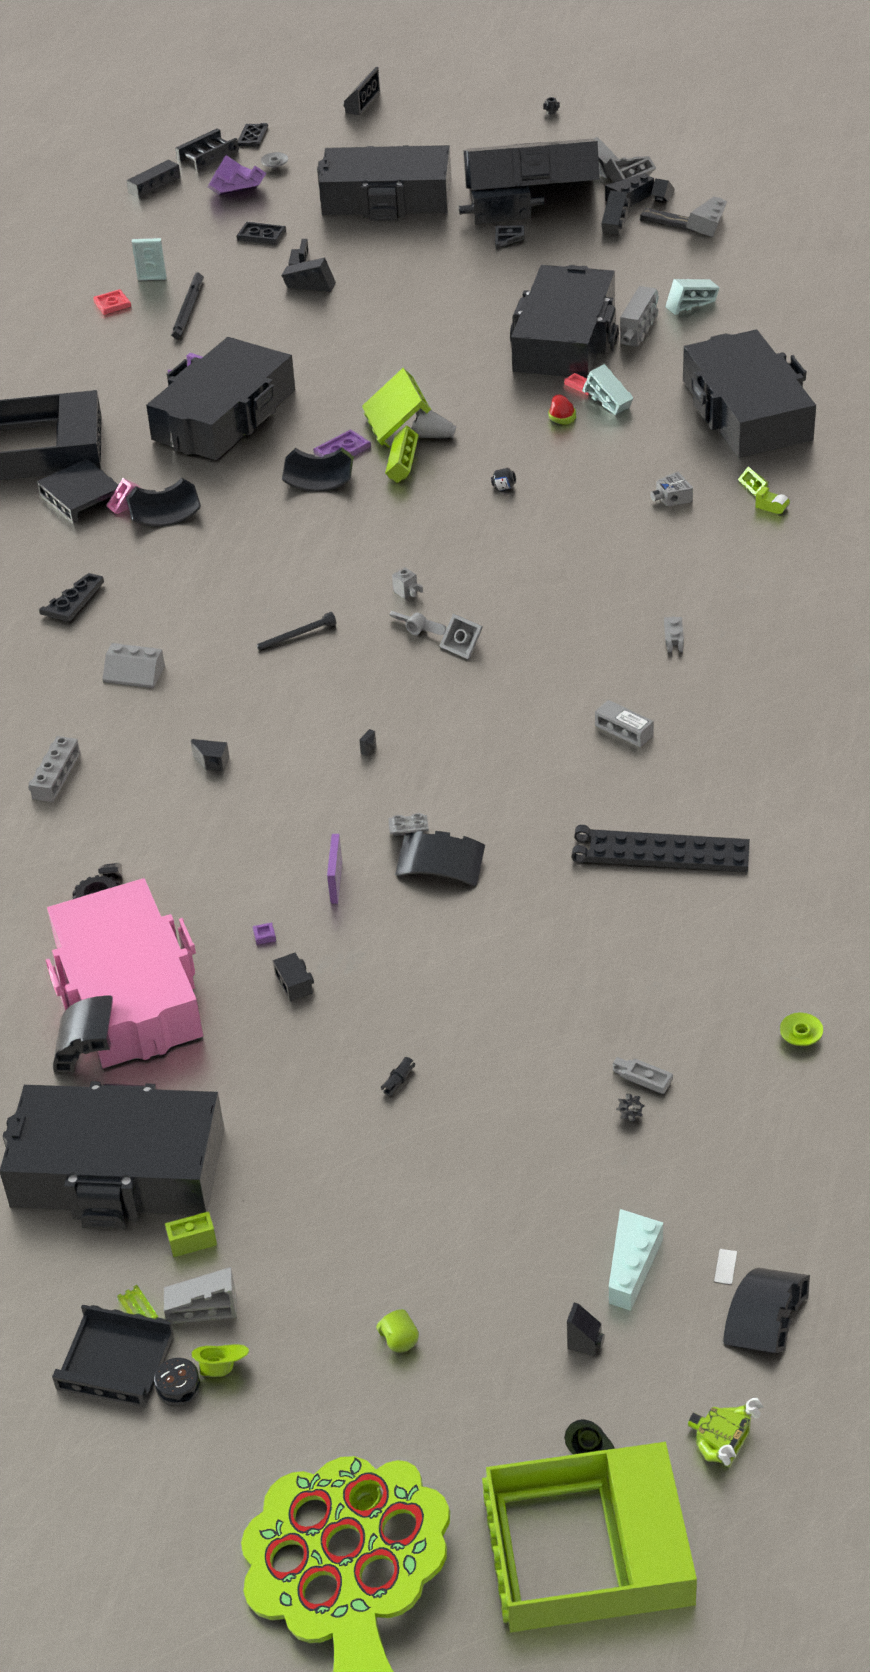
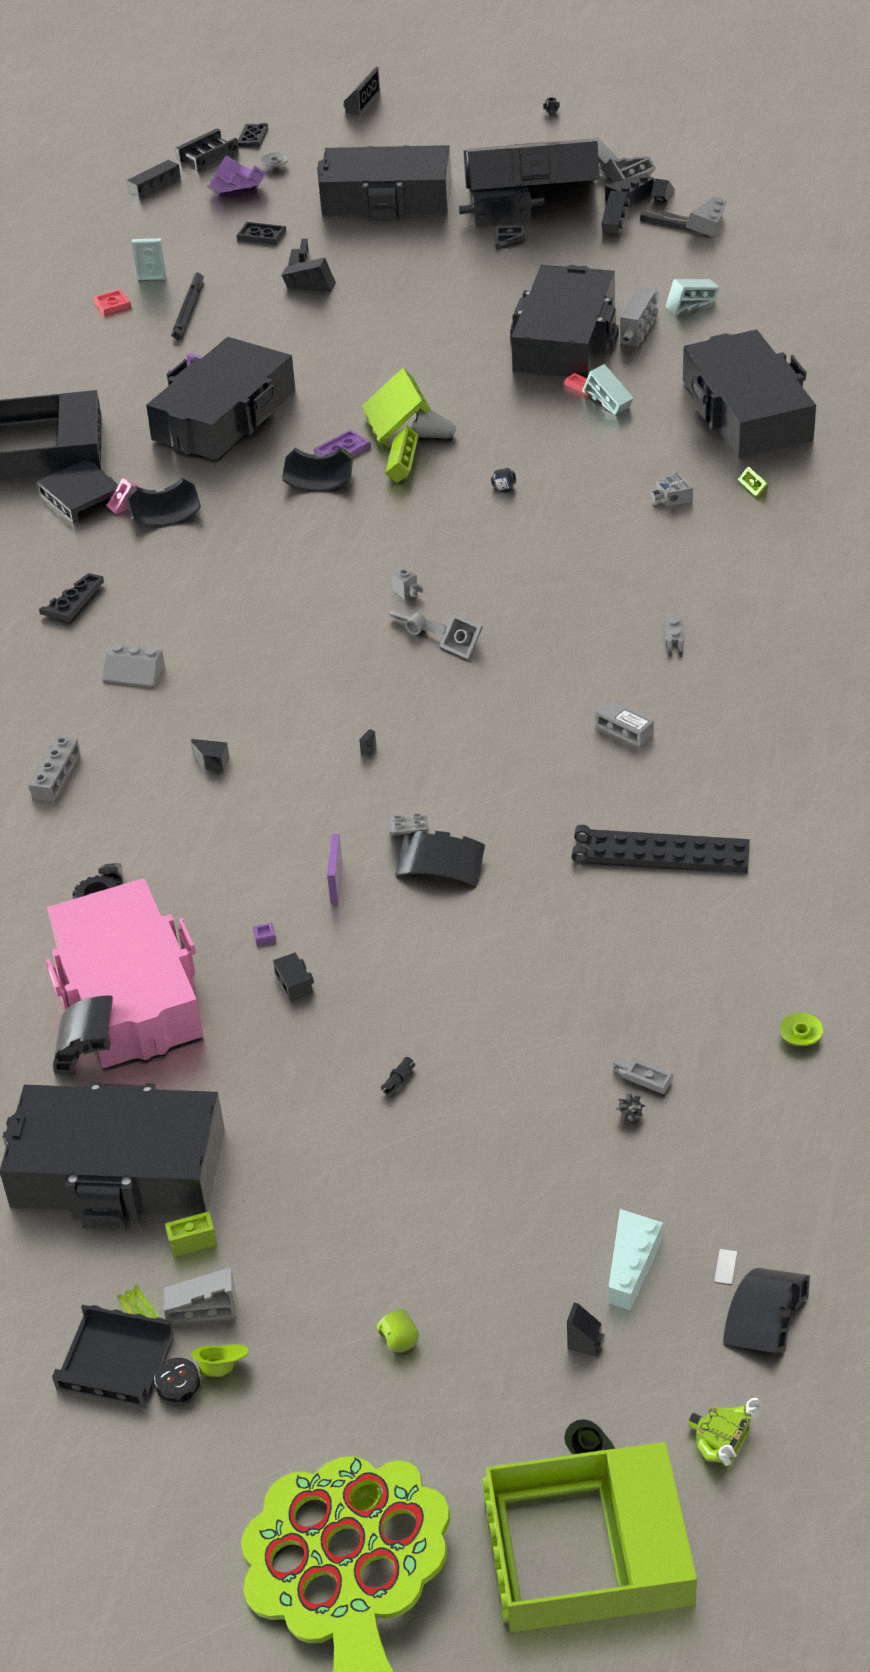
black piece [257,612,337,650] -> none
red piece [548,394,576,425] -> none
lime leg [755,486,790,514] -> none

